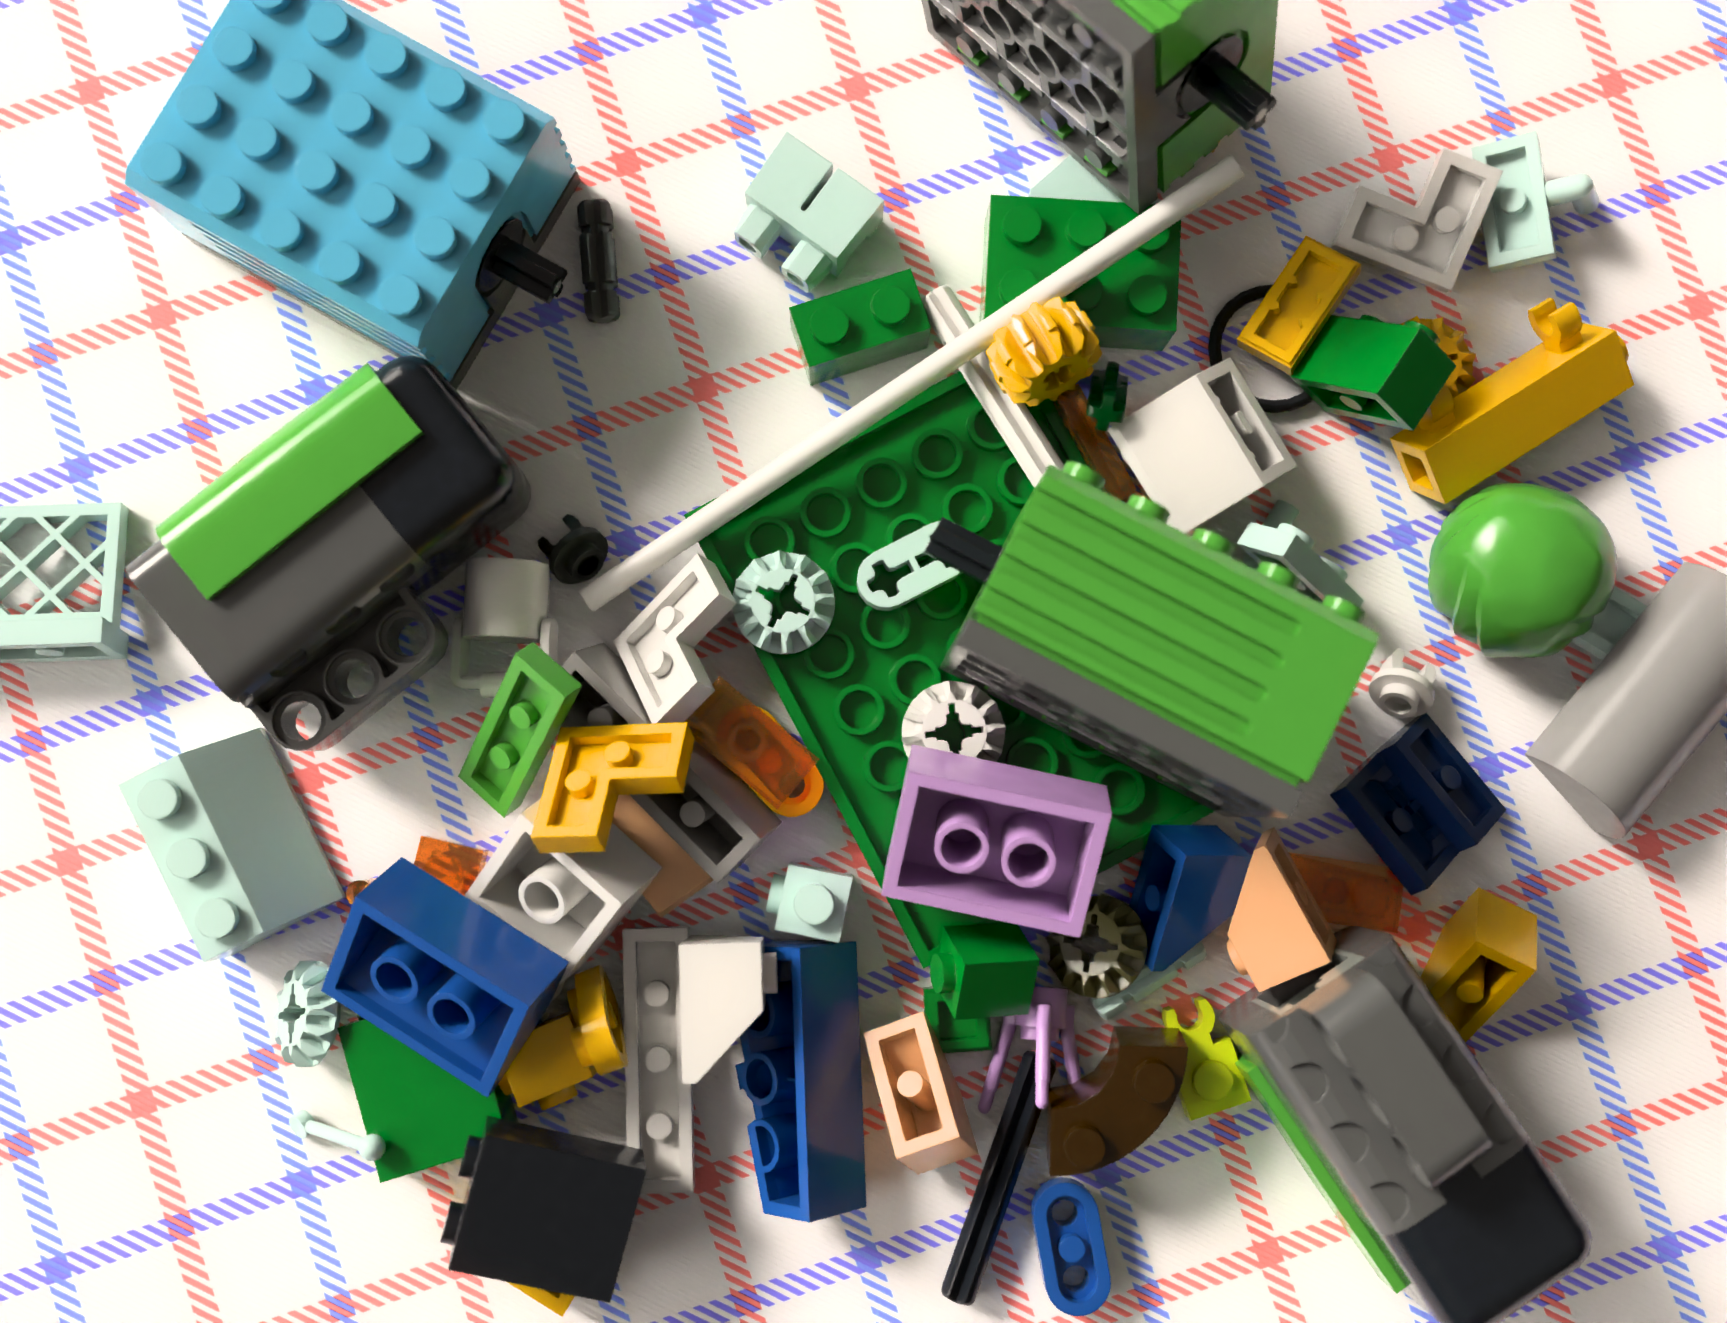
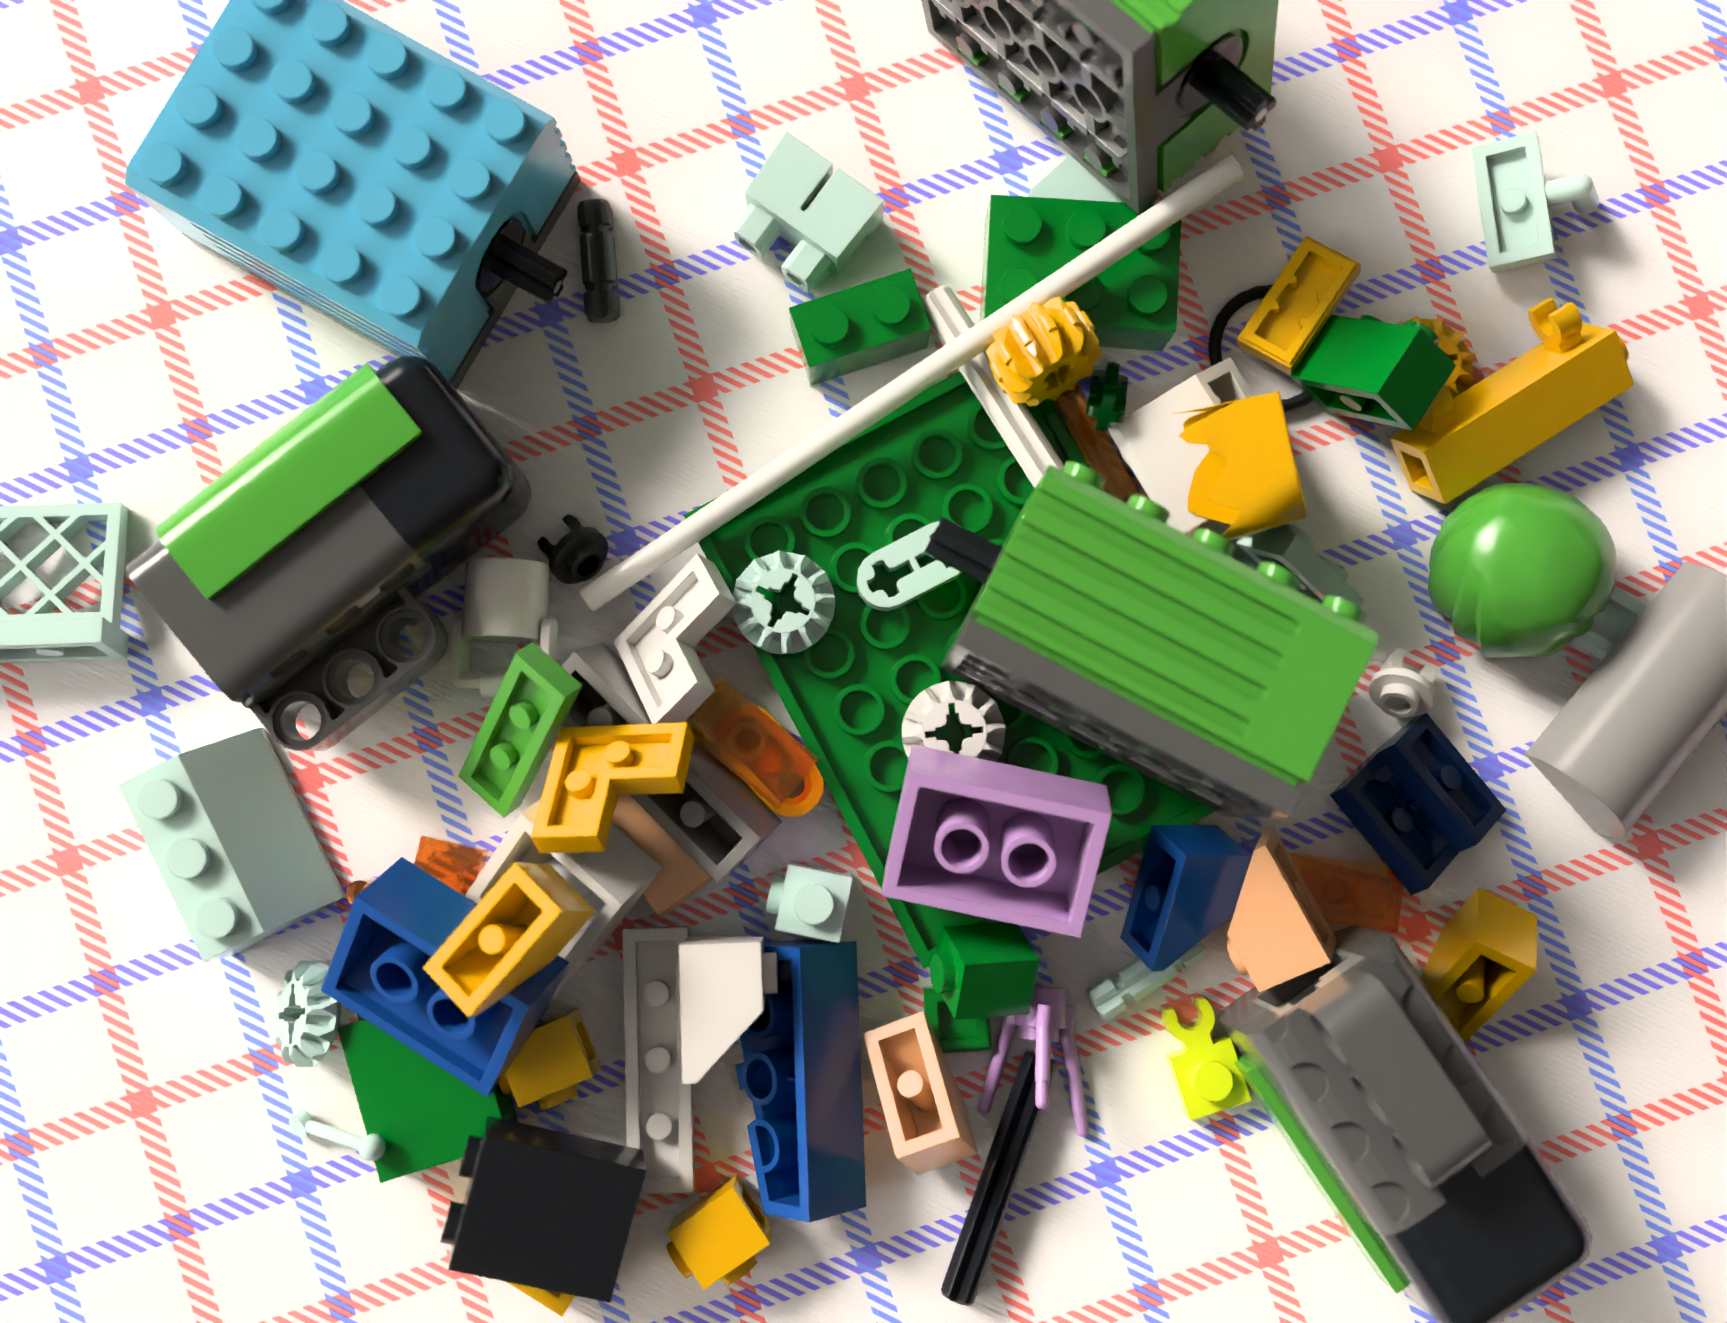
yellow plate [567,965,628,1076] -> none
blue plate [1031,1177,1111,1316] -> none
olive gear [1045,893,1148,999] -> none
dark brown brick [1046,1026,1188,1176] -> none
white plate [1330,148,1503,293] -> none
none -> yellow slope [423,862,596,1018]
none -> yellow brick [666,1174,773,1290]
none -> yellow piece [1172,391,1307,541]

